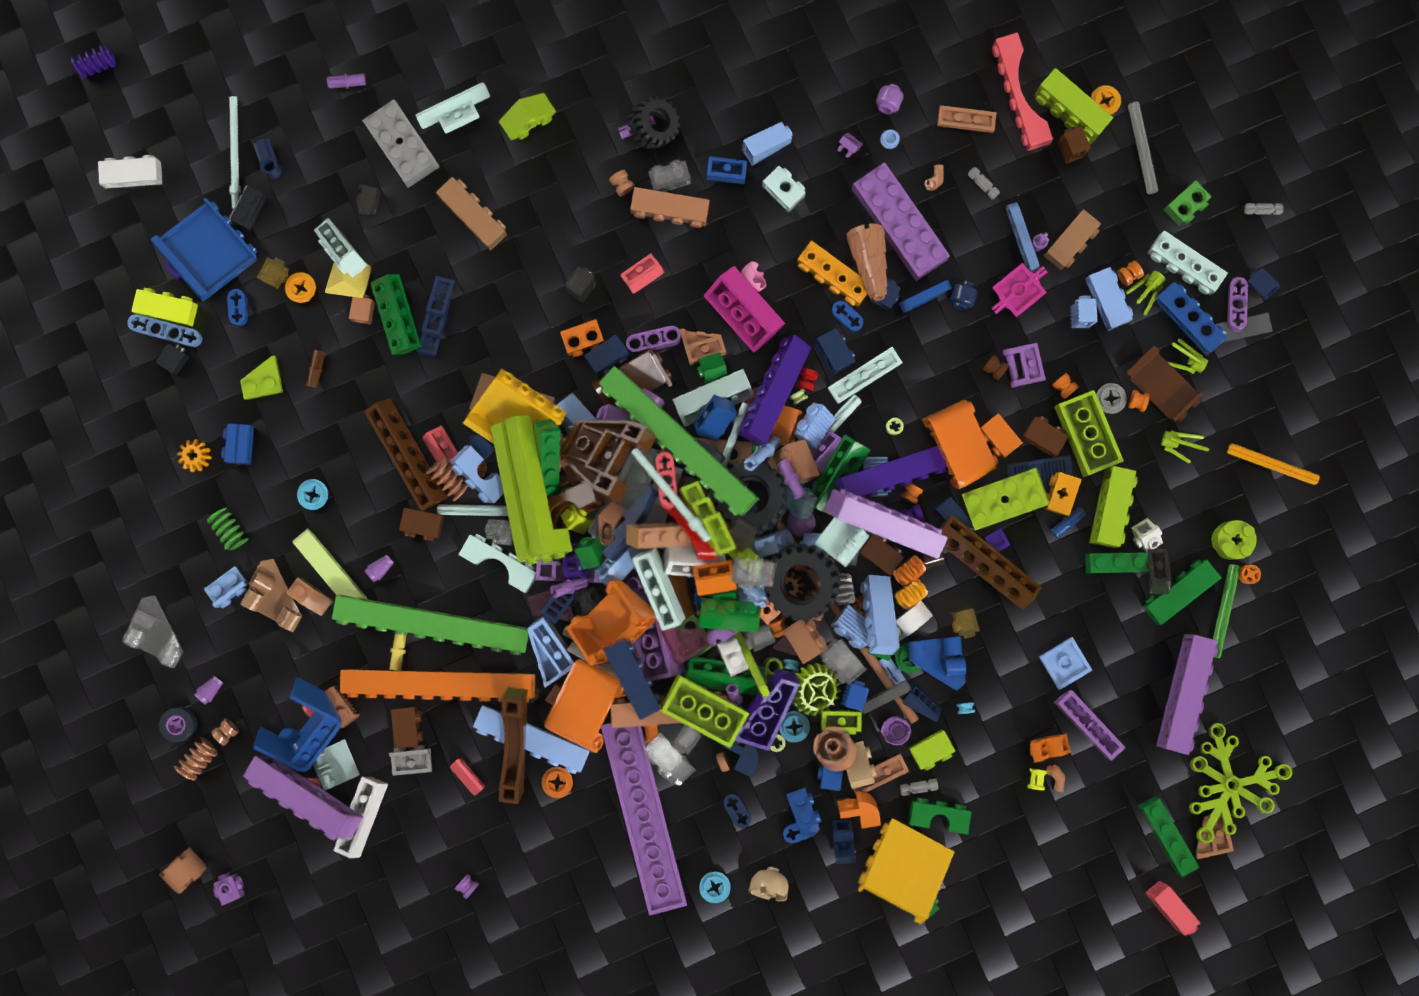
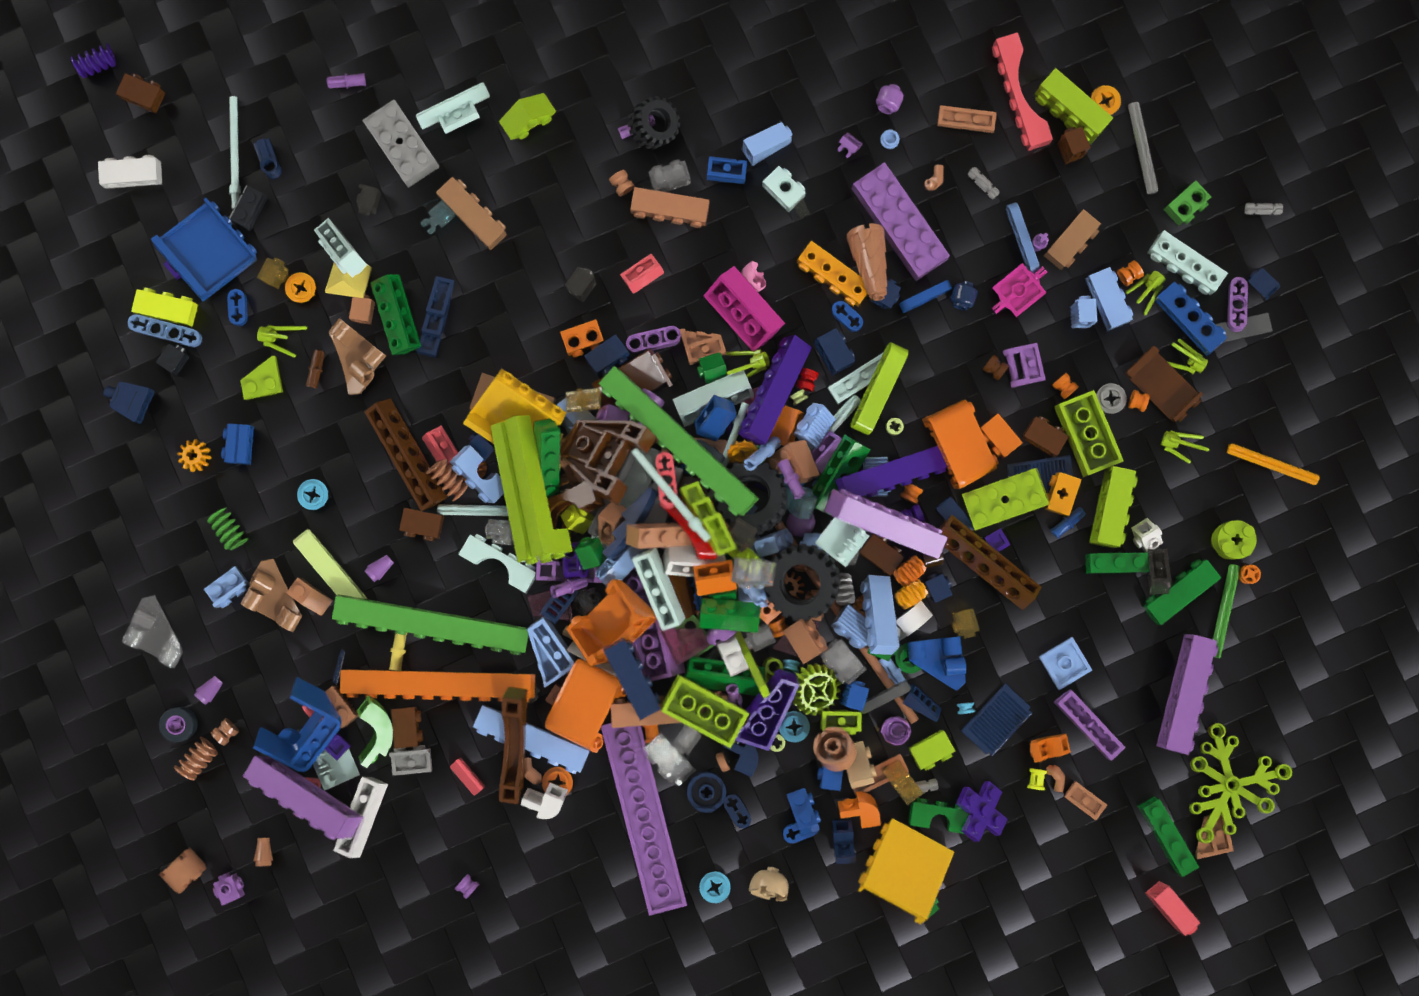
none -> dark blue torso [103,382,155,424]
none -> reddish brown brick [116,73,165,113]
none -> nougat cone [254,838,273,866]
none -> lime plant [257,325,307,358]
none -> dark purple plate [325,733,351,760]
none -> medium nougat panel [329,318,386,395]
none -> dark blue sticker [332,650,345,685]
none -> arch [357,695,393,768]
none -> clear light blue plate [421,200,456,234]
none -> white brick [521,783,568,819]
none -> nougat arm [524,758,542,785]
none -> clear yellow hips [566,388,601,412]
none -> dark blue brick [687,771,726,812]
none -> lime plant [726,349,770,378]
none -> light orange gear [727,439,758,464]
none -> lime beam [851,342,908,435]
none -> clear yellow brick [882,760,923,805]
none -> dark blue brick [923,572,953,603]
none -> dark purple plate [956,781,1008,842]
none -> dark blue window [961,683,1032,756]
none -> nougat plate [1063,781,1107,820]

